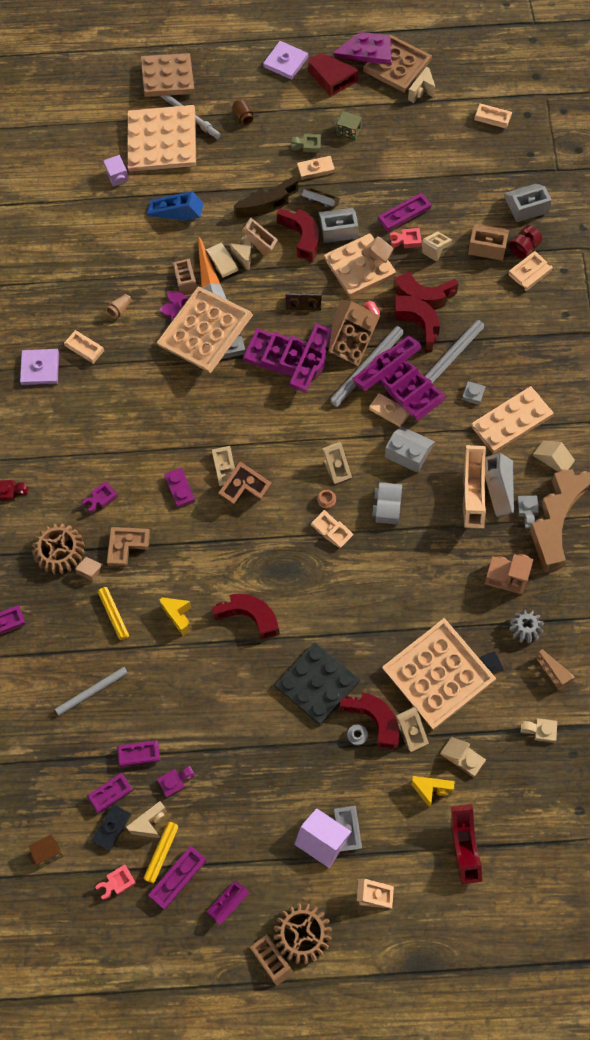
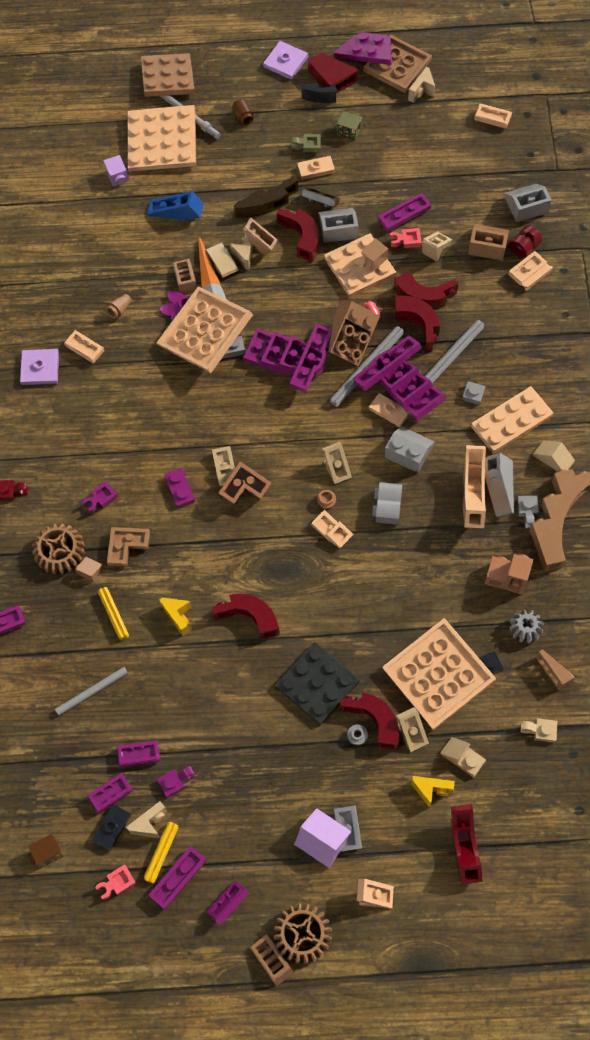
dark brown hinge [286,292,322,310] -> none
medium nougat slope [370,236,394,263] -> none
none -> black slope [301,83,336,103]

